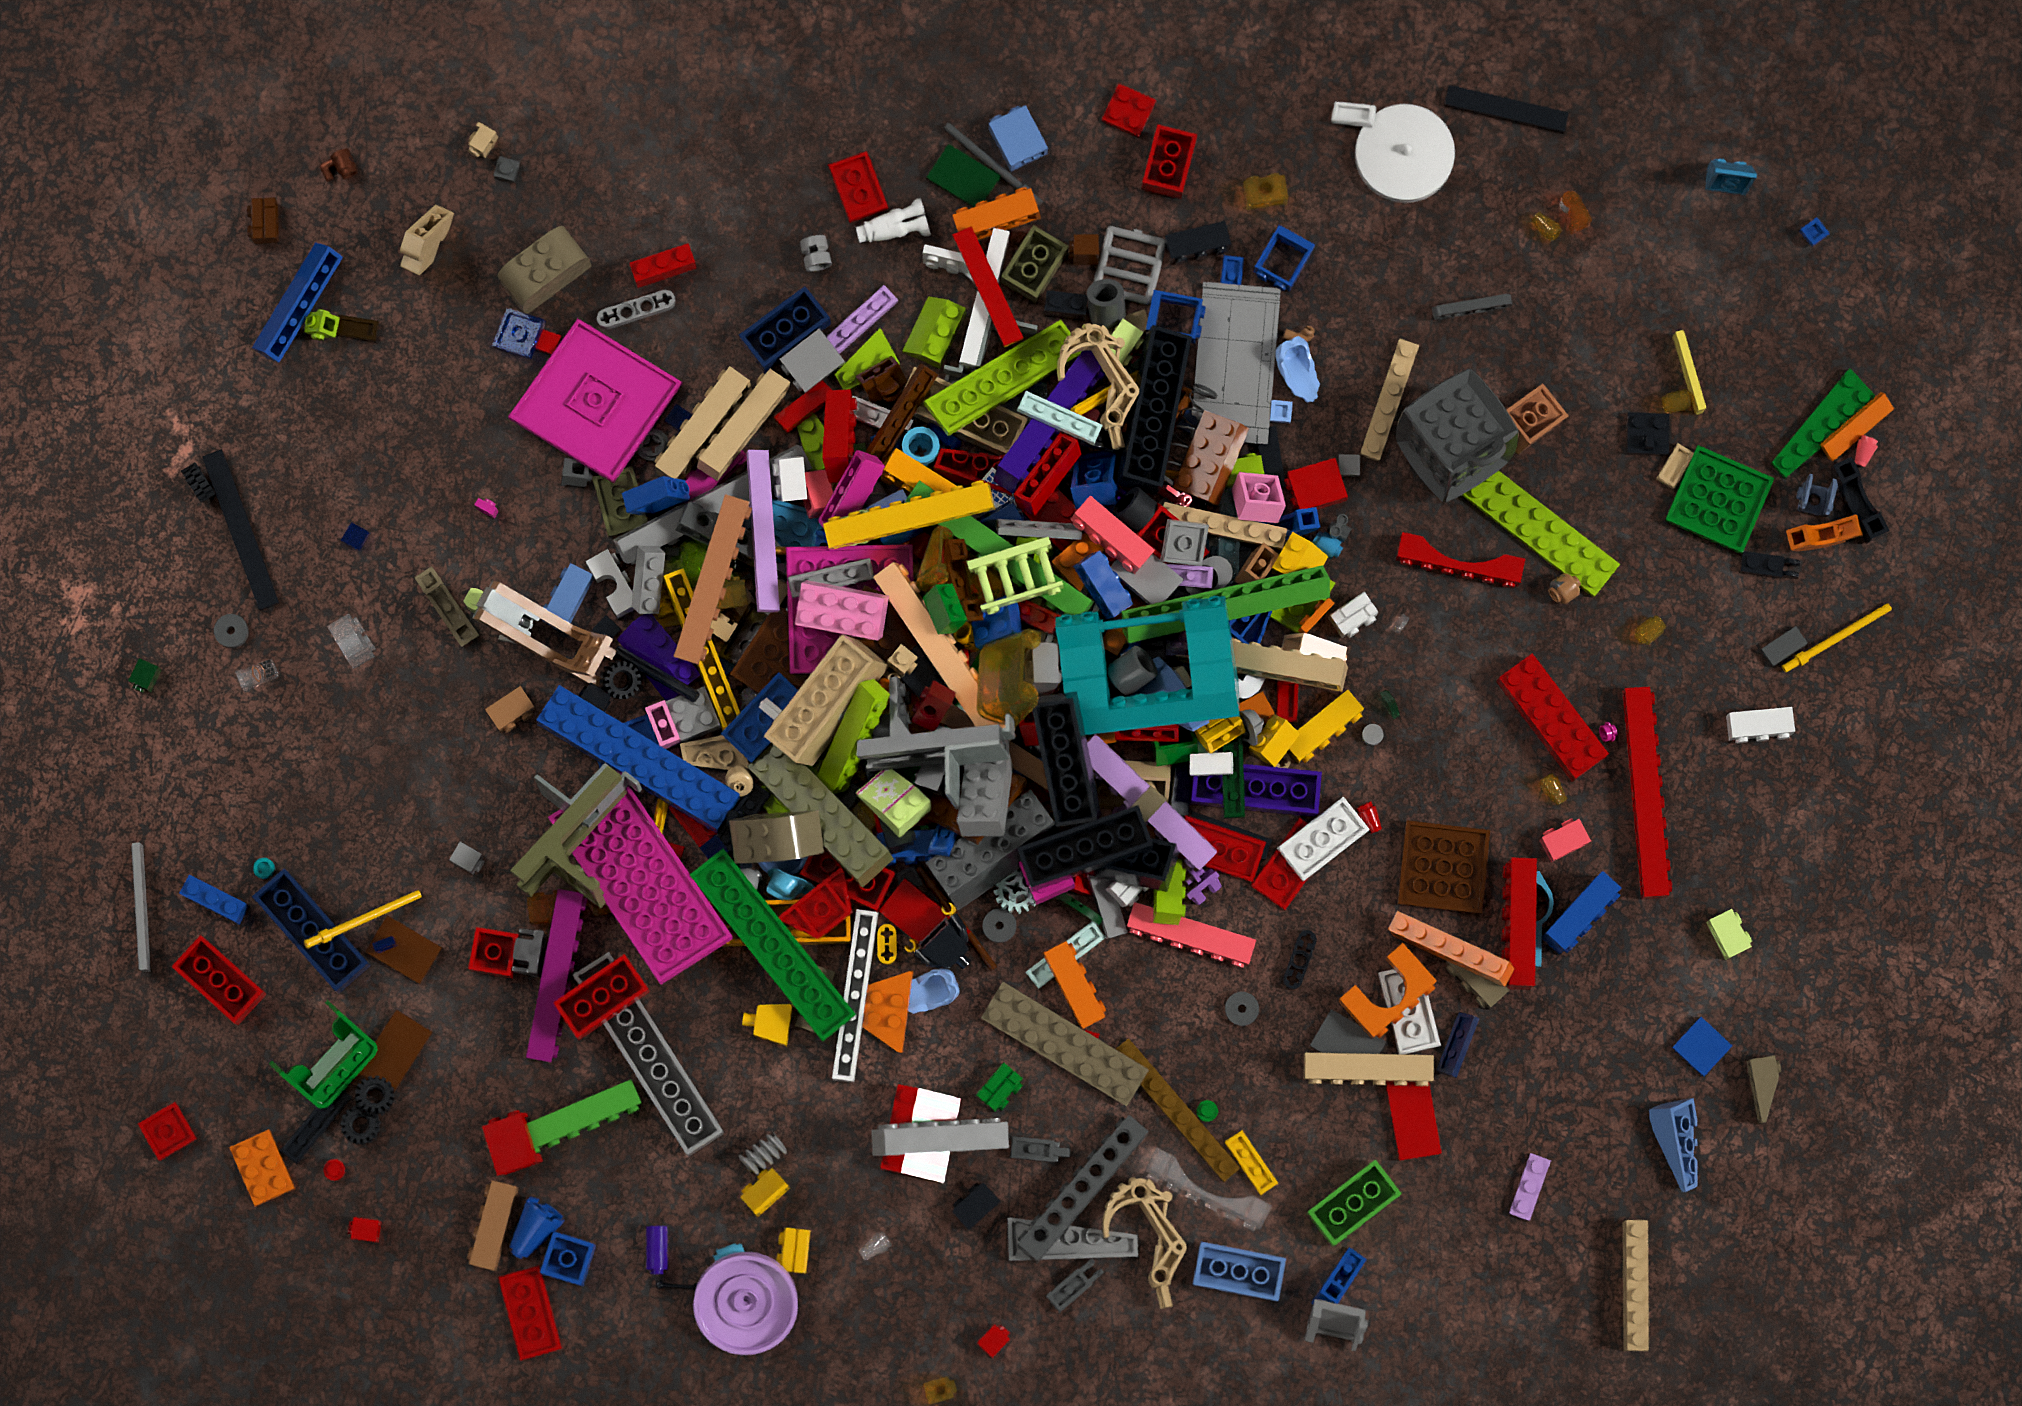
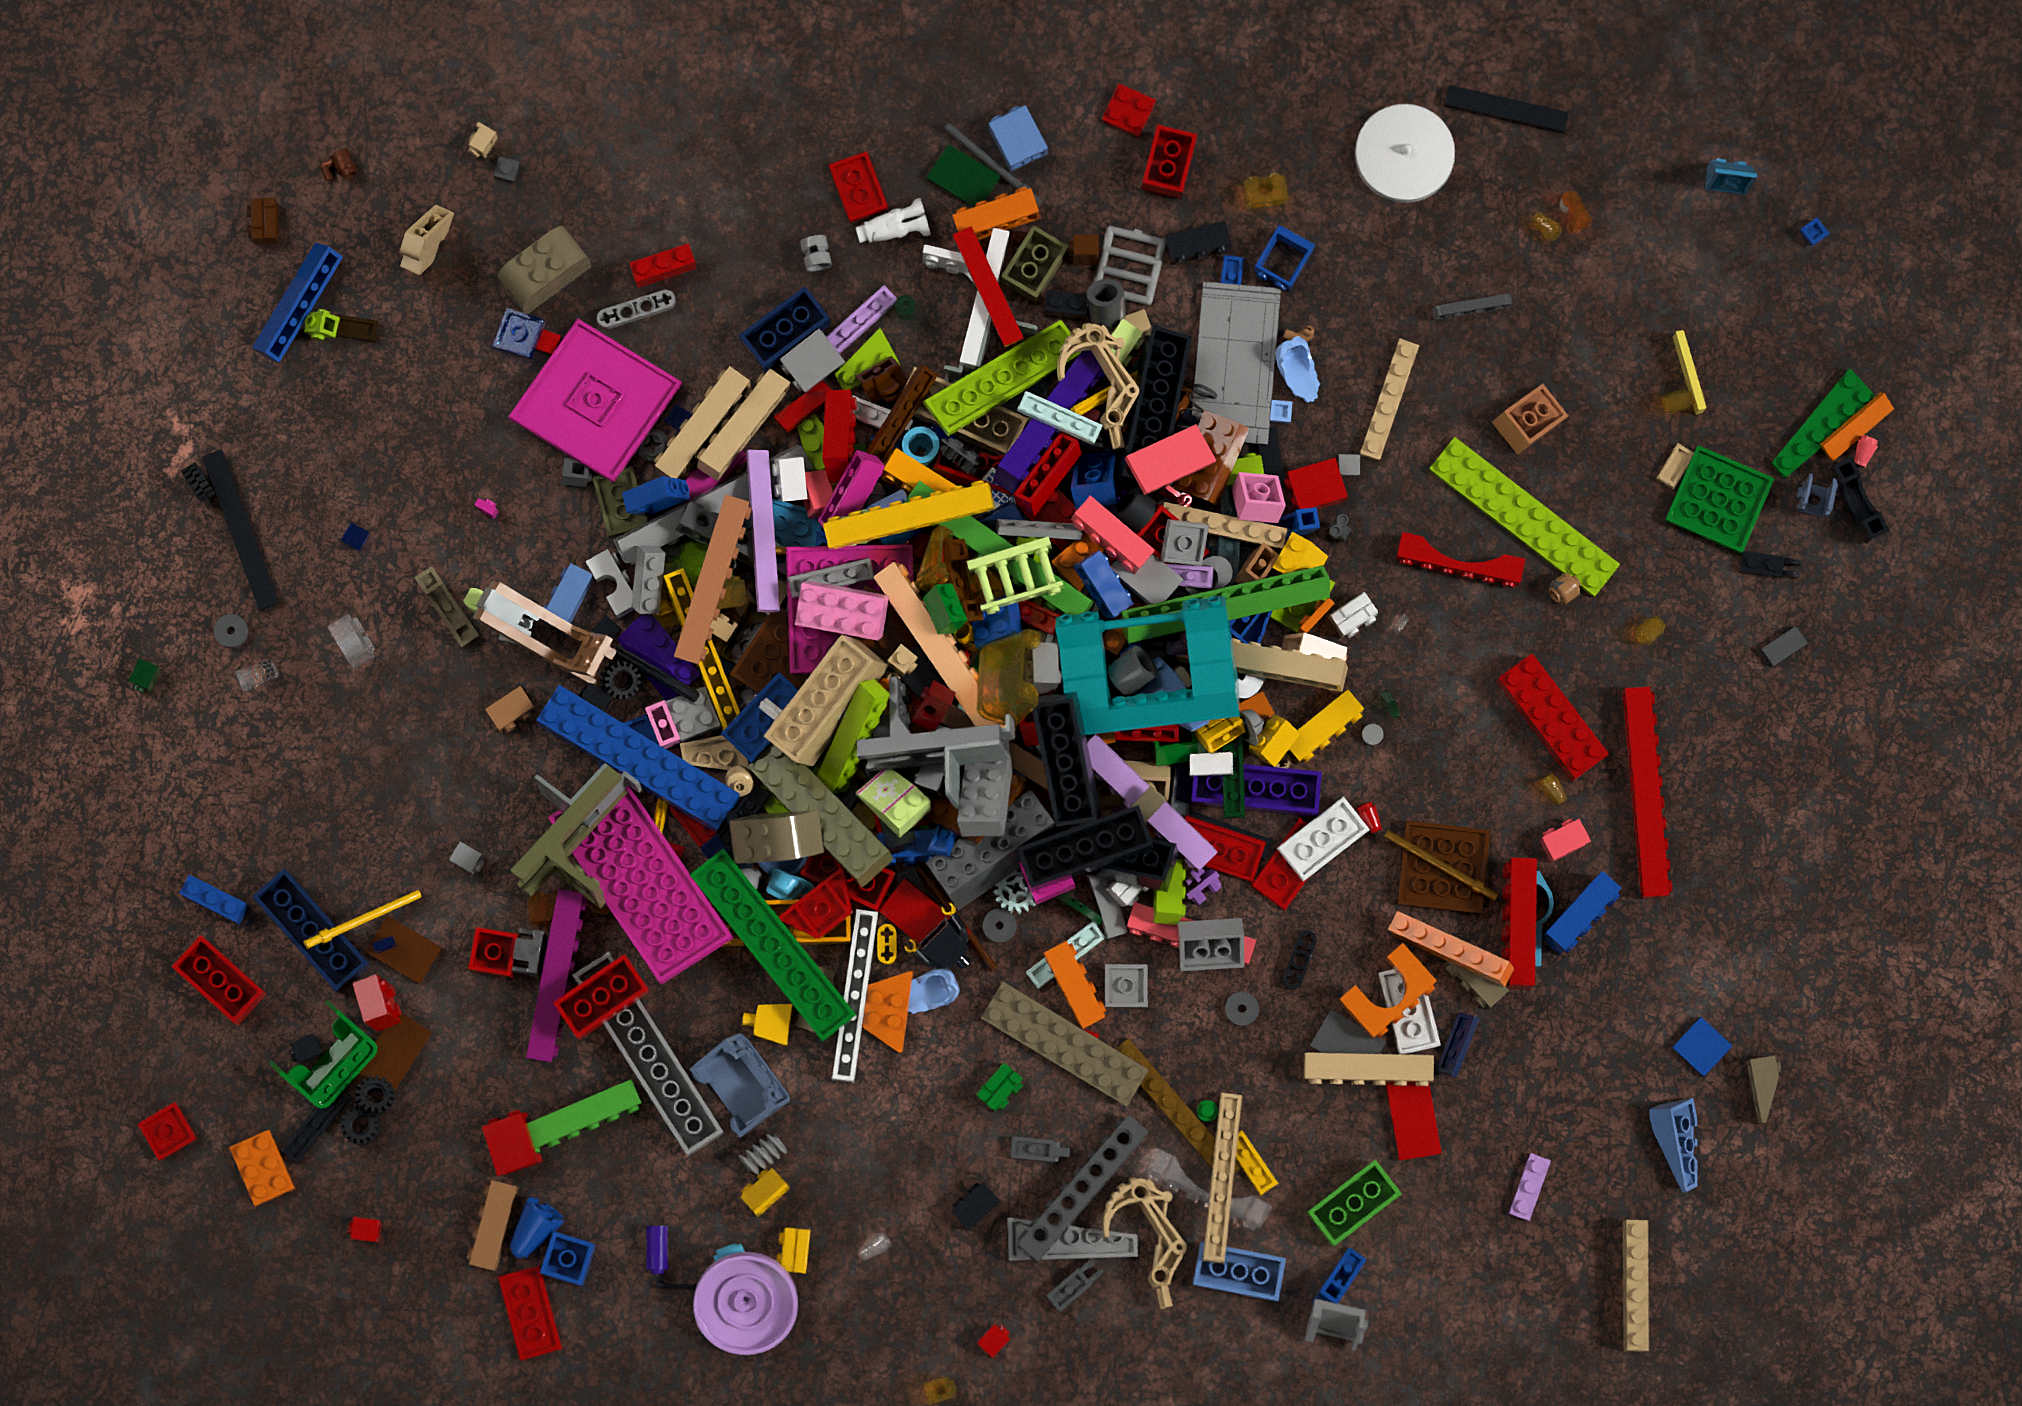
light grey tile [131,843,151,972] -> none
teal tile [253,858,275,880] -> none
red plate [323,1159,345,1181] -> none
light grey brick [871,1118,1009,1156] -> none
slope [880,1084,961,1183] -> none
lime slope [902,296,966,369] -> none
red plate [1069,873,1092,897] -> none
blue window [1146,290,1206,344] -> none
red tile [1276,680,1298,723] -> none
dark azure brick [1312,531,1343,559] -> none
white tile [1331,102,1376,127] -> none
dark grey piece [1396,368,1519,503] -> none
dark pink plate [1599,722,1617,742] -> none
black hinge [1626,412,1670,456] -> none
yellowish green brick [1706,909,1752,960] -> none
white brick [1726,707,1795,744] -> none
yellow bar [1782,603,1892,673] -> none
orange arch [1786,515,1863,551] -> none
none -> black brick [289,1033,324,1065]
none -> brick [352,974,402,1032]
none -> sand blue windscreen [690,1033,790,1137]
none -> clear green brick [895,295,916,320]
none -> dark grey hinge [940,438,983,475]
none -> light grey plate [1105,964,1148,1008]
none -> coral tile [1124,425,1216,495]
none -> light grey slope [1178,918,1244,971]
none -> tan tile [1202,1093,1242,1264]
none -> pearl gold bar [1384,830,1498,901]

